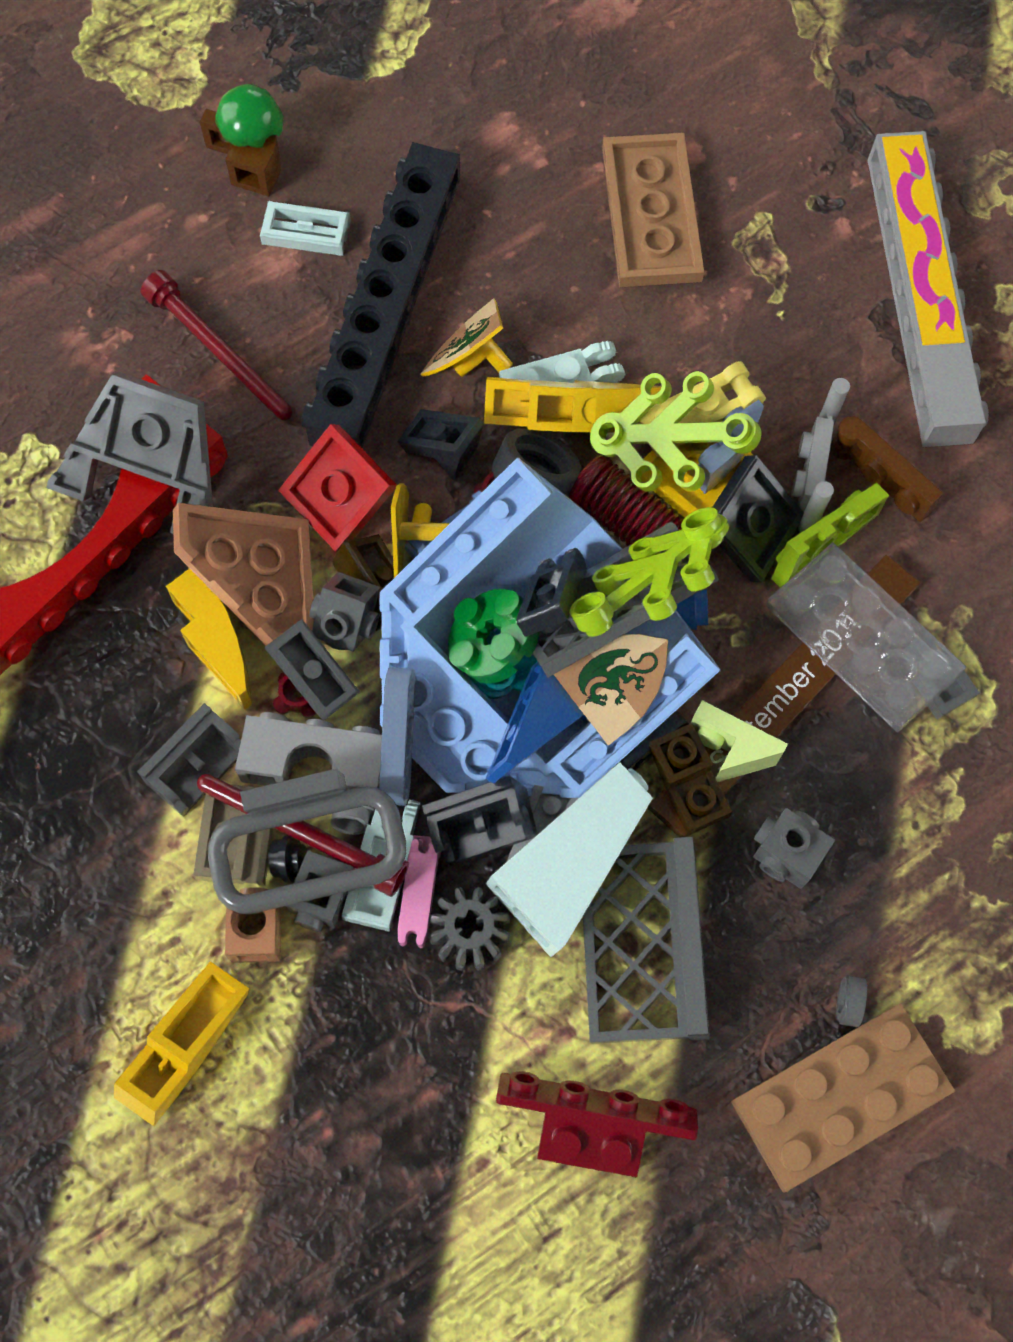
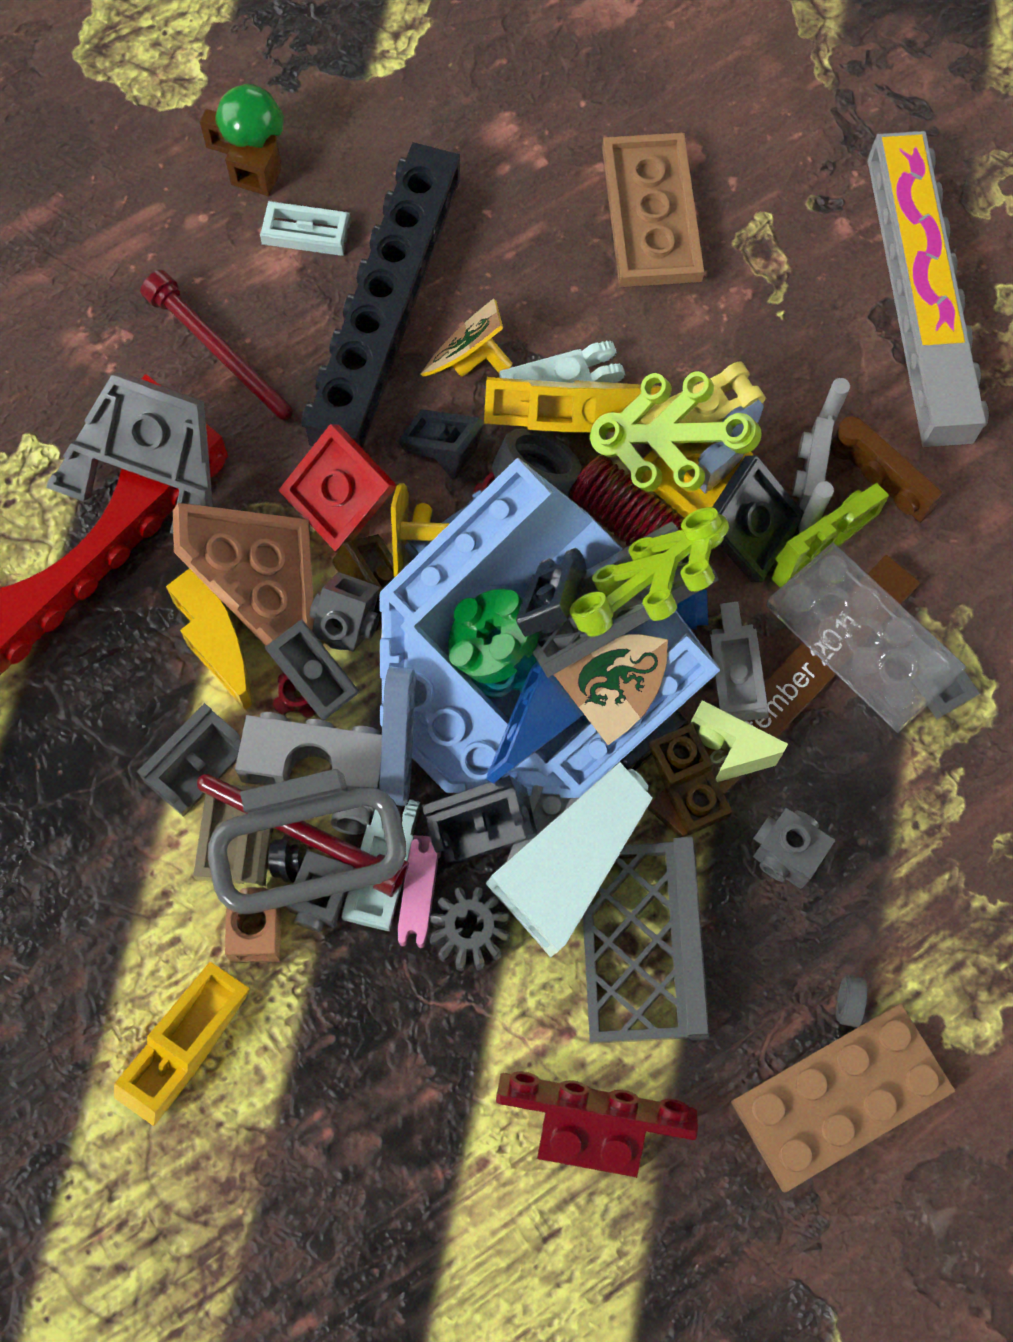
none -> light grey hinge [710,602,769,721]

